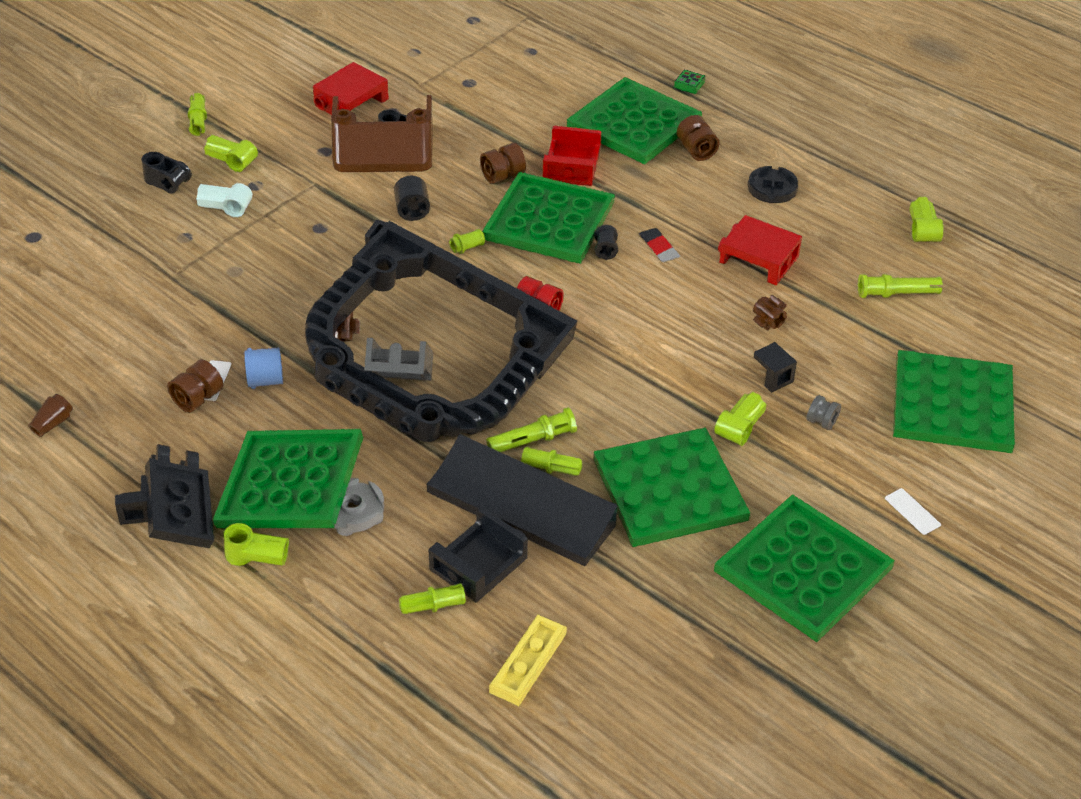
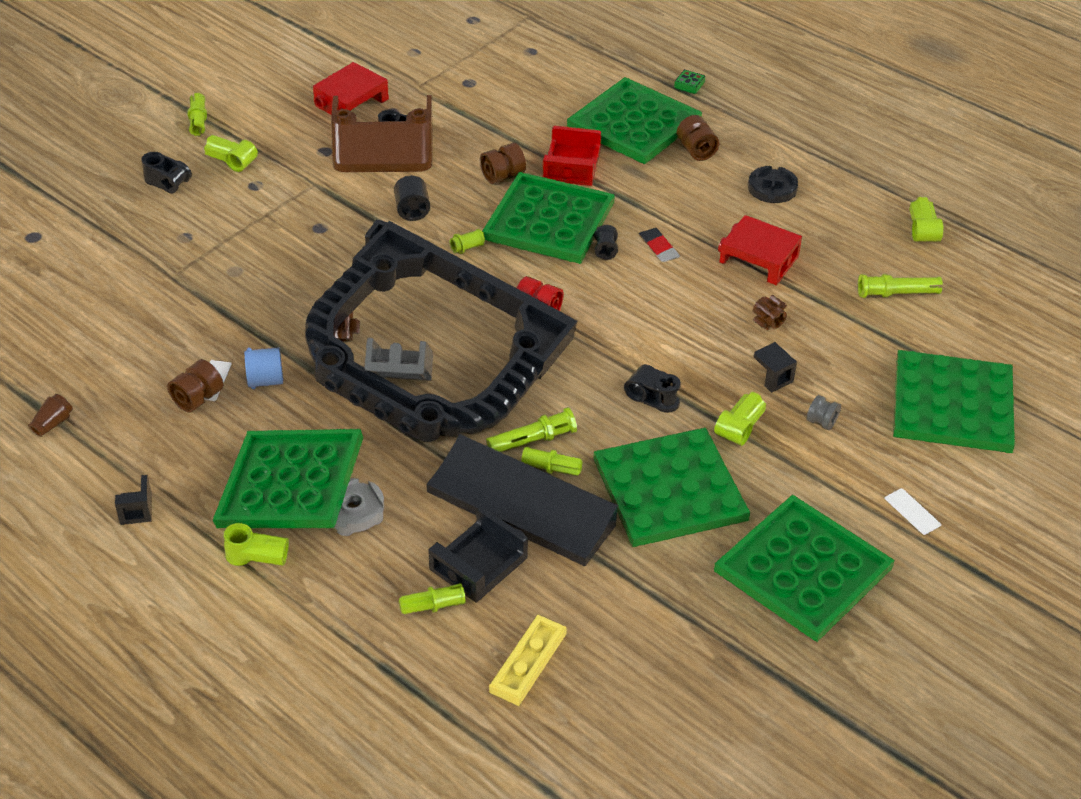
black tile [145,444,214,548] -> none
light aqua piece [196,183,253,217] -> none
none -> black piece [624,364,681,413]

